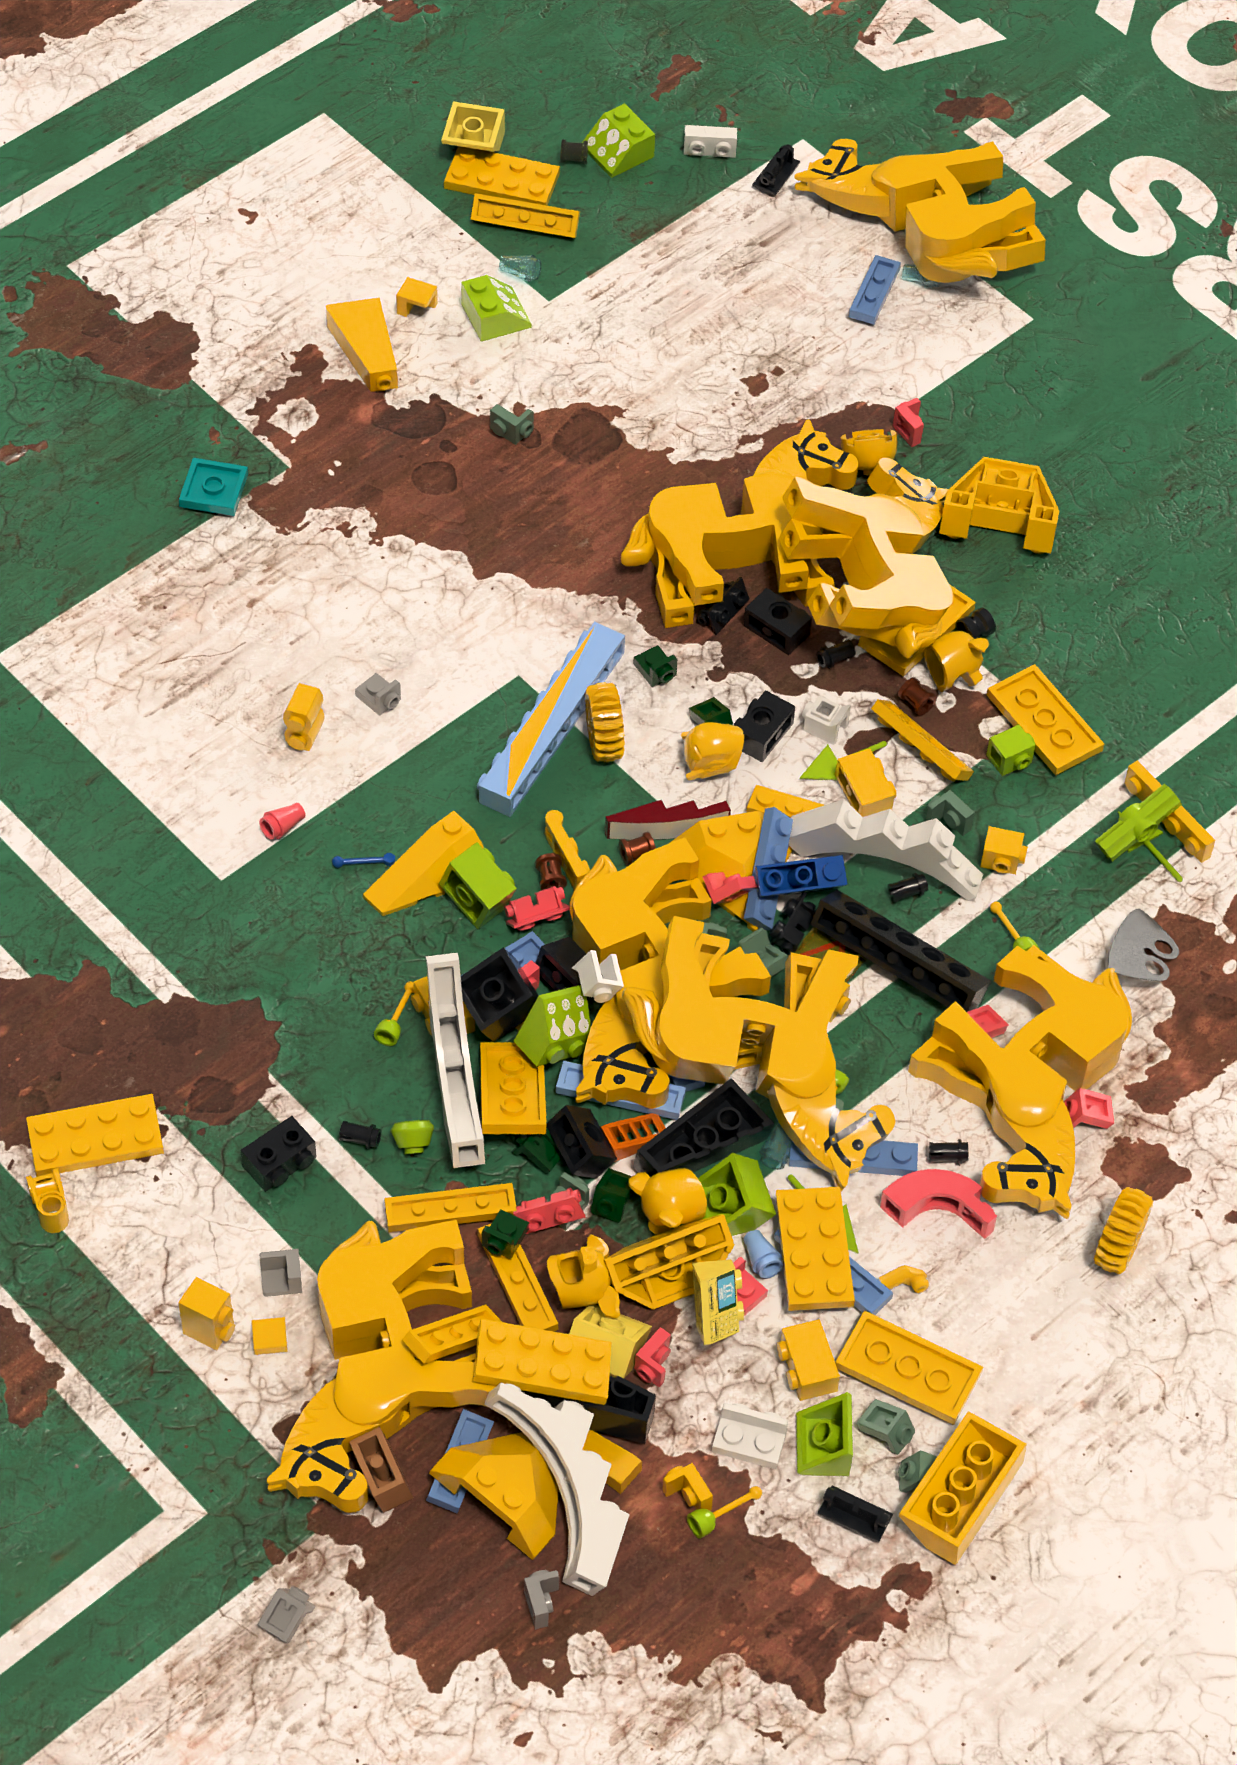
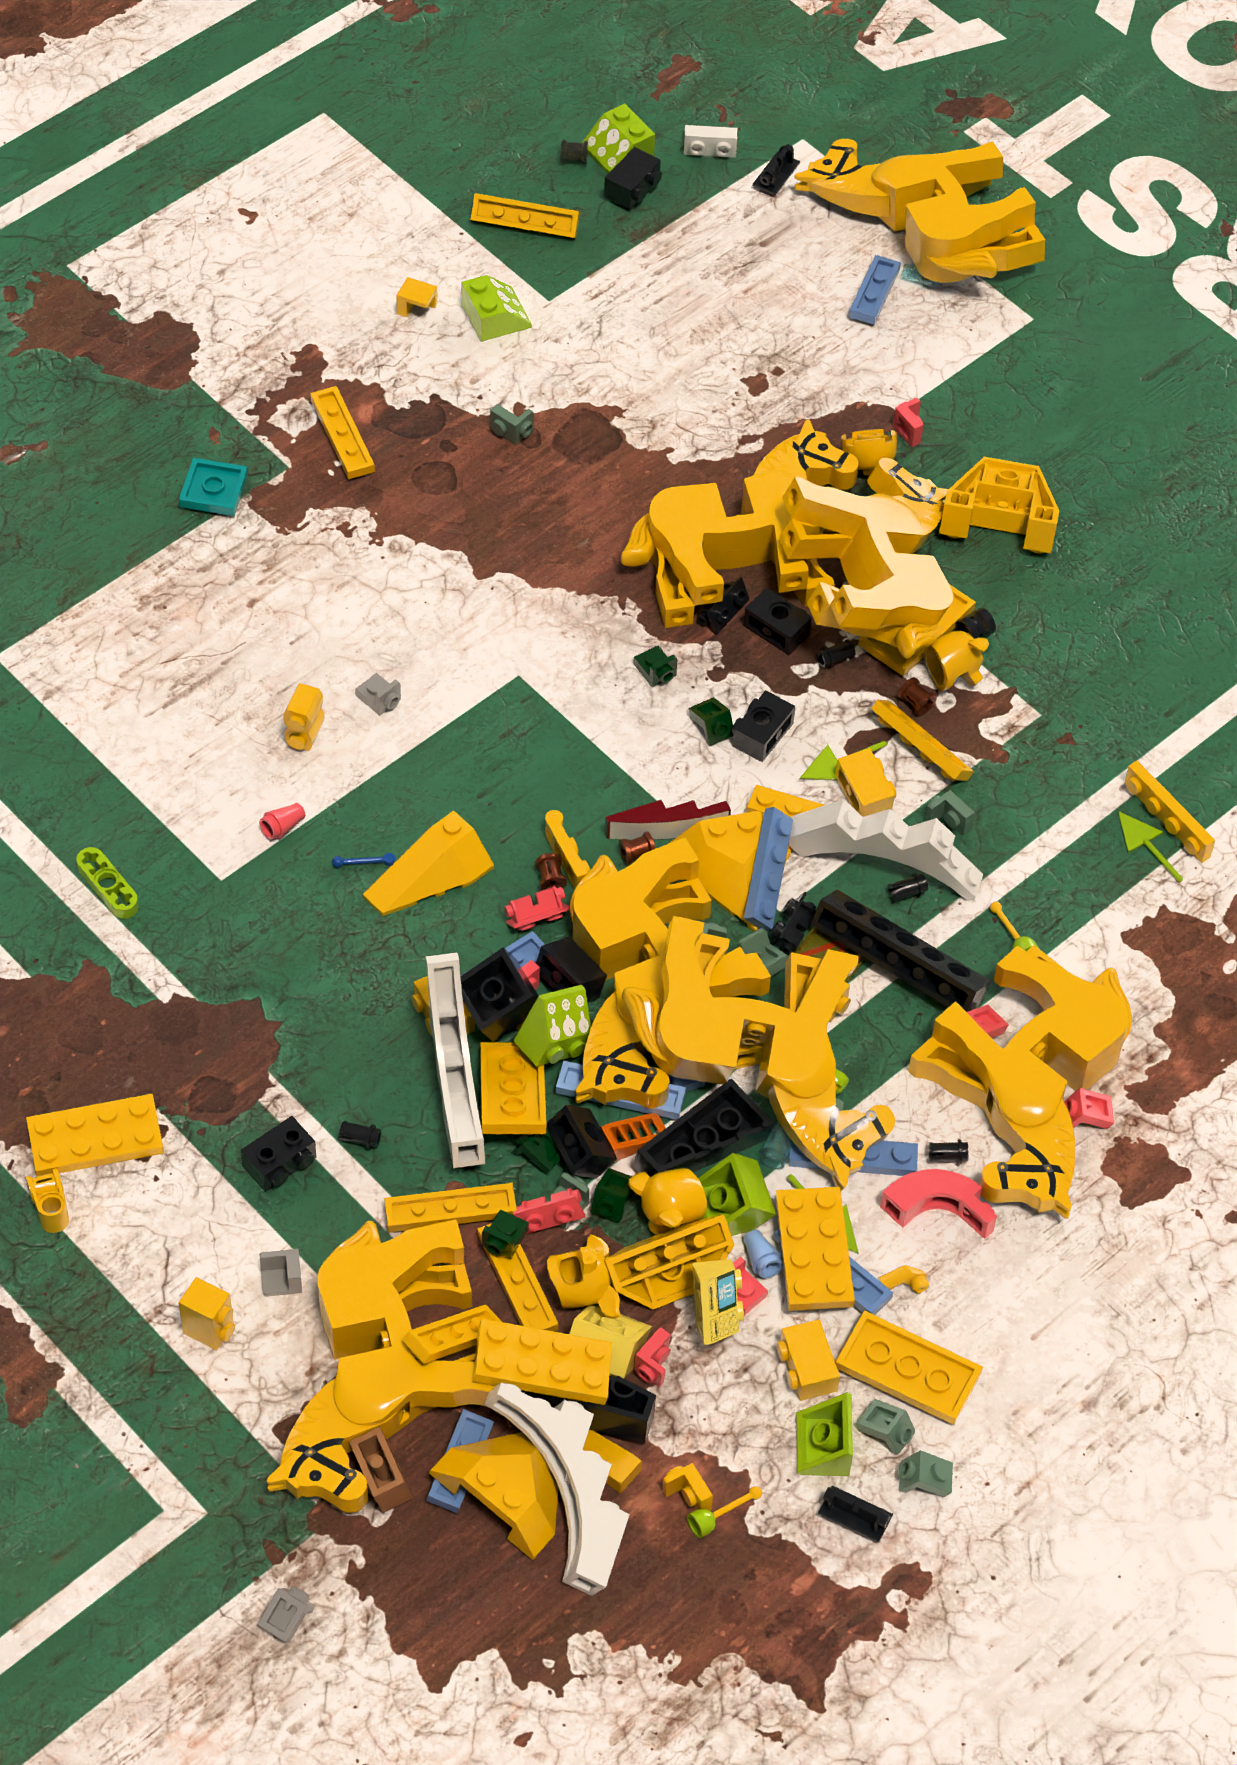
yellow tile [252,1317,288,1355] -> none
yellow slope [326,297,398,392] -> none
lime hinge [374,981,414,1046] -> none
lime cone [391,1120,434,1154] -> none
lime brick [439,842,517,929] -> none
light yellow slope [441,102,505,151] -> none
yellow plate [444,146,560,206] -> none
light blue brick [477,621,625,817] -> none
clear light blue cone [499,255,541,282] -> none
light grey bracket [524,1570,559,1630] -> none
white window [572,950,624,1003] -> none
yellow gear [585,682,625,762] -> none
yellow helmet [681,722,744,781] -> none
coral bracket [703,872,758,904] -> none
white bracket [712,1403,788,1469] -> none
blue slope [755,855,847,897] -> none
white window [802,696,851,745] -> none
yellow slope [899,1411,1027,1565] -> none
yellow brick [980,826,1028,875] -> none
lime brick [986,725,1035,776] -> none
yellow plate [987,664,1104,776] -> none
yellow gear [1094,1187,1153,1274] -> none
lime piece [1095,783,1182,862] -> none
piece [1108,908,1180,981] -> none
none -> lime beam [76,847,139,919]
none -> yellow plate [310,386,375,479]
none -> black brick [604,147,662,210]

